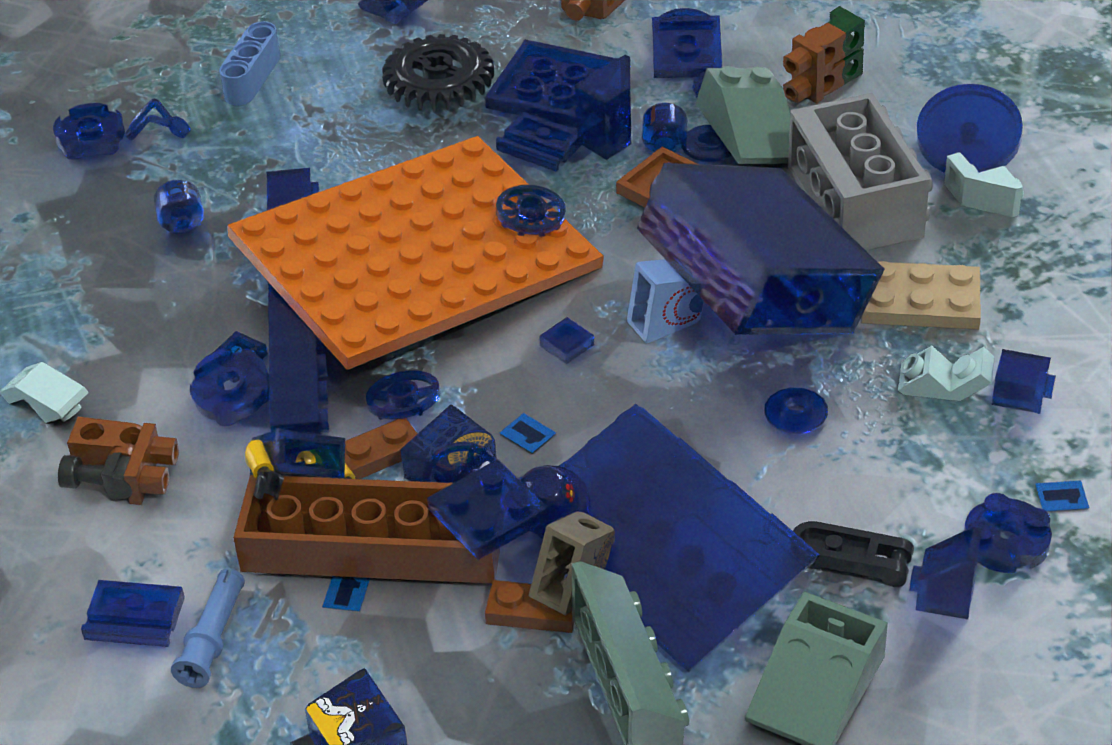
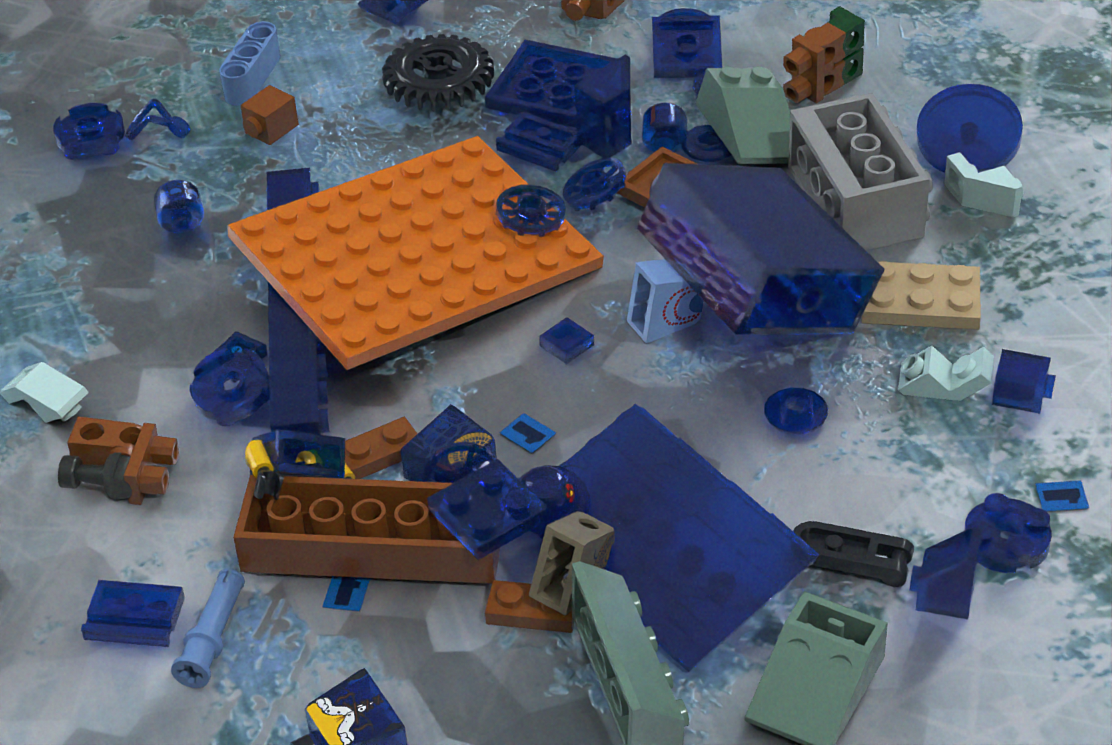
clear blue wheel [366,370,441,420] -> none
none -> dark orange brick [240,85,299,145]
none -> clear blue wheel [563,158,628,211]

